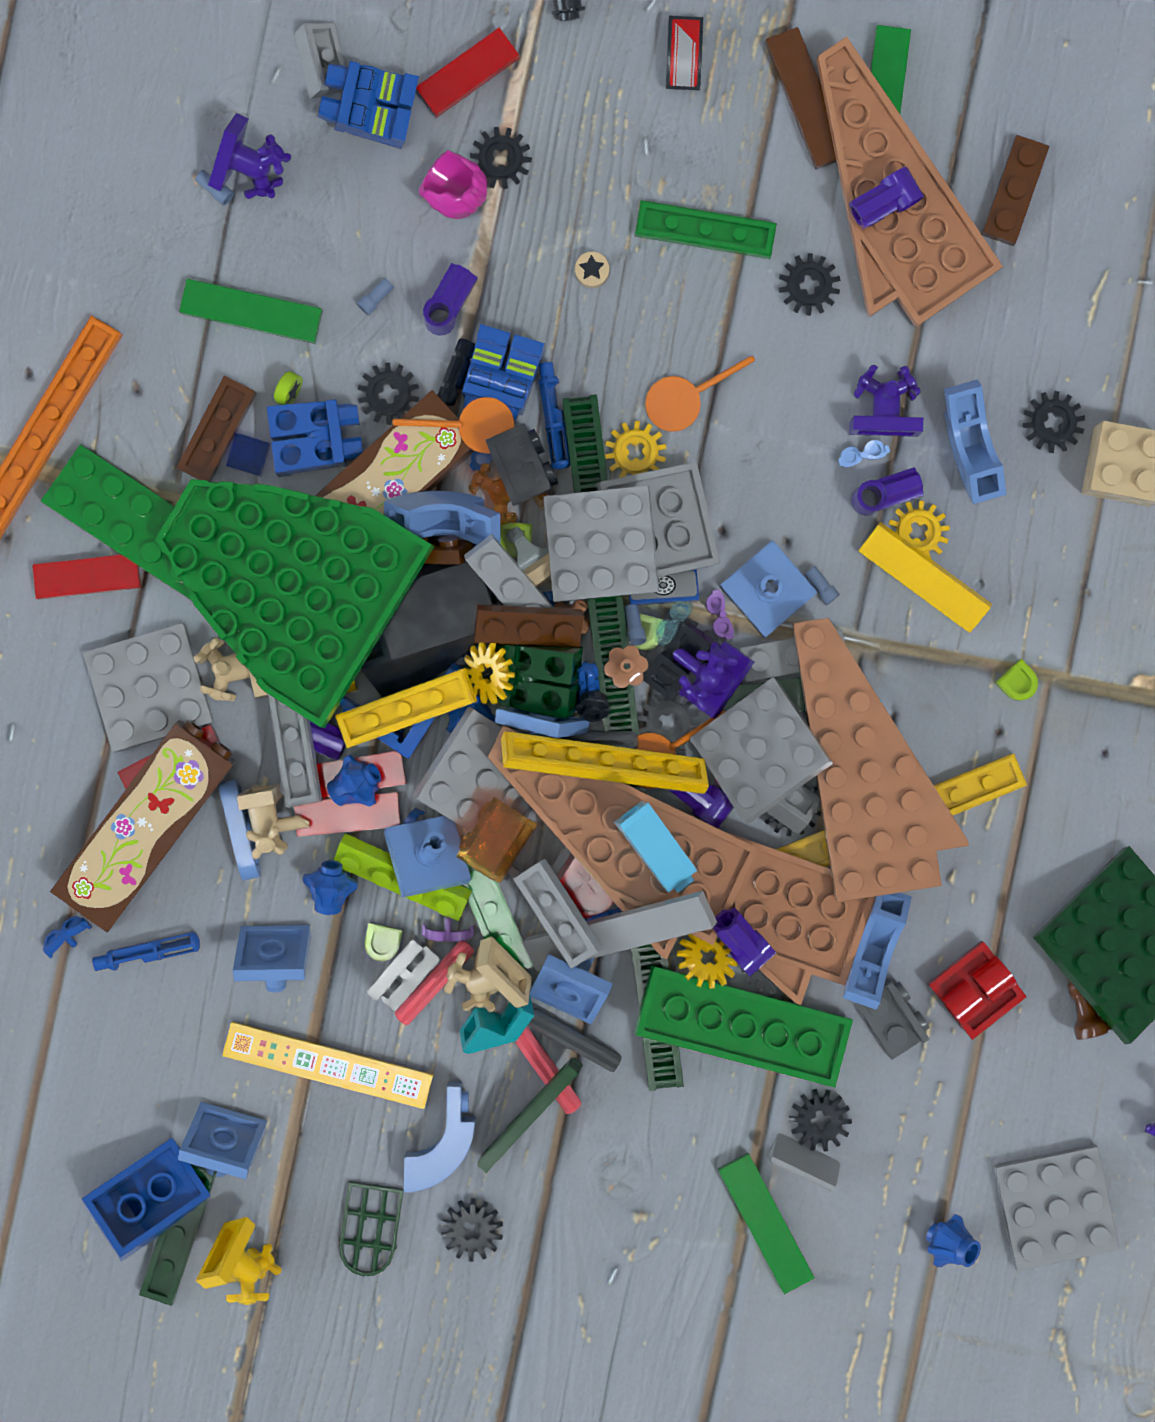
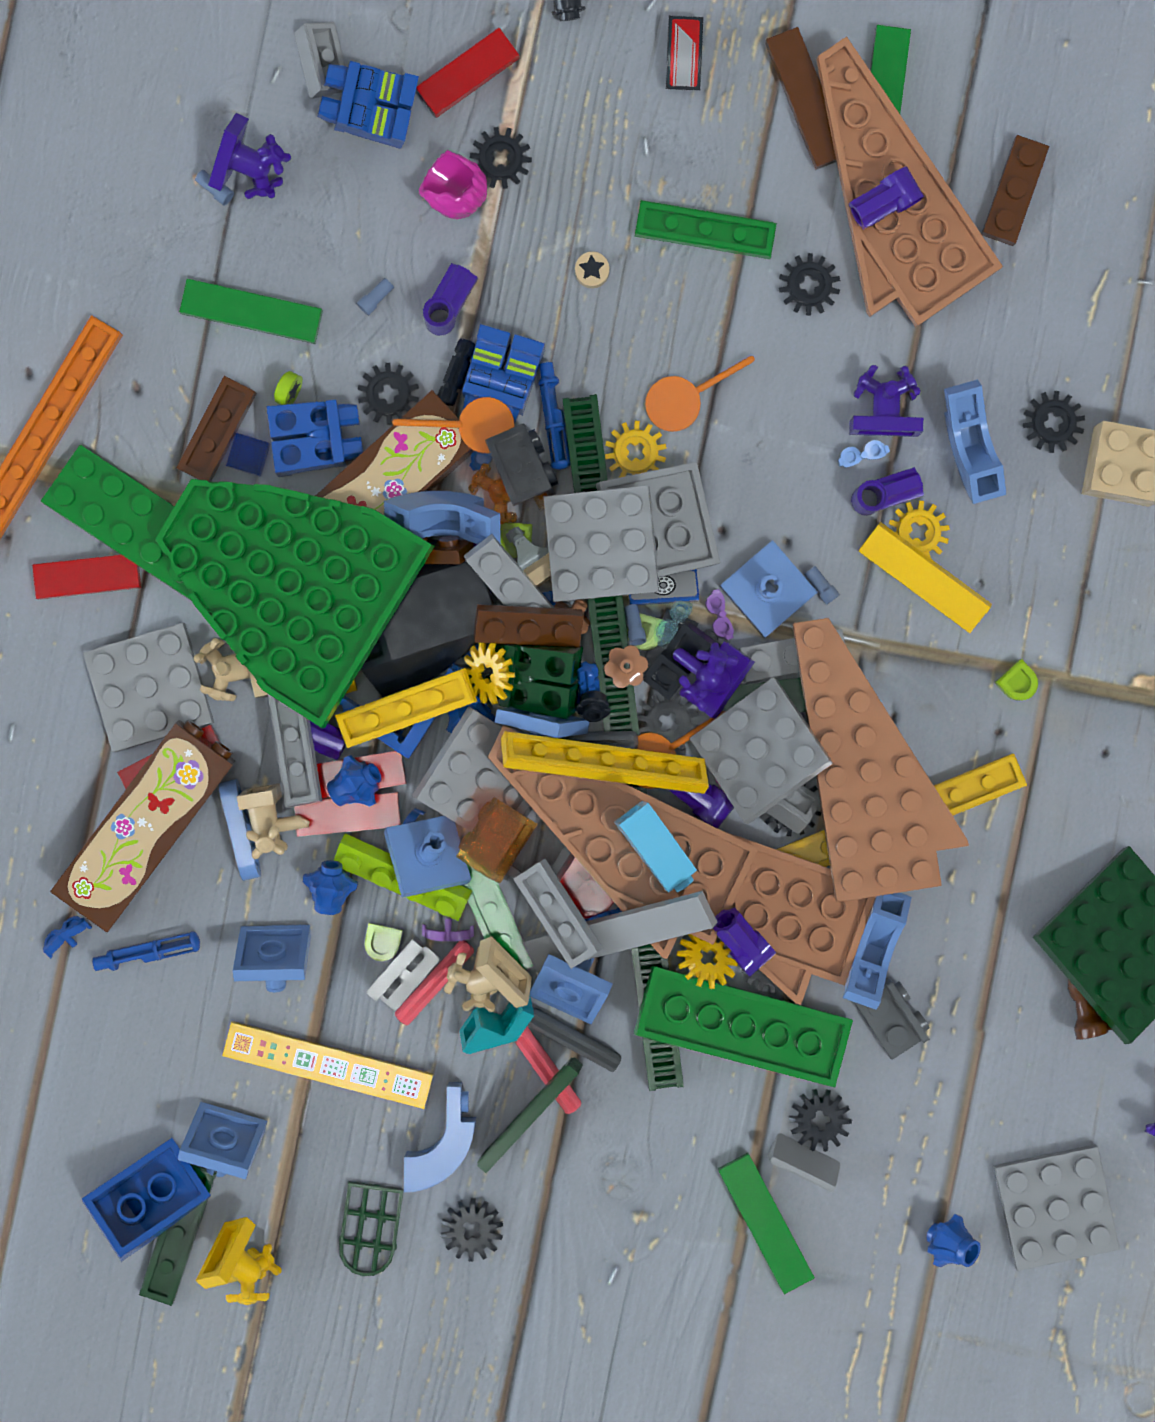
red plate [927,941,1027,1040] -> none

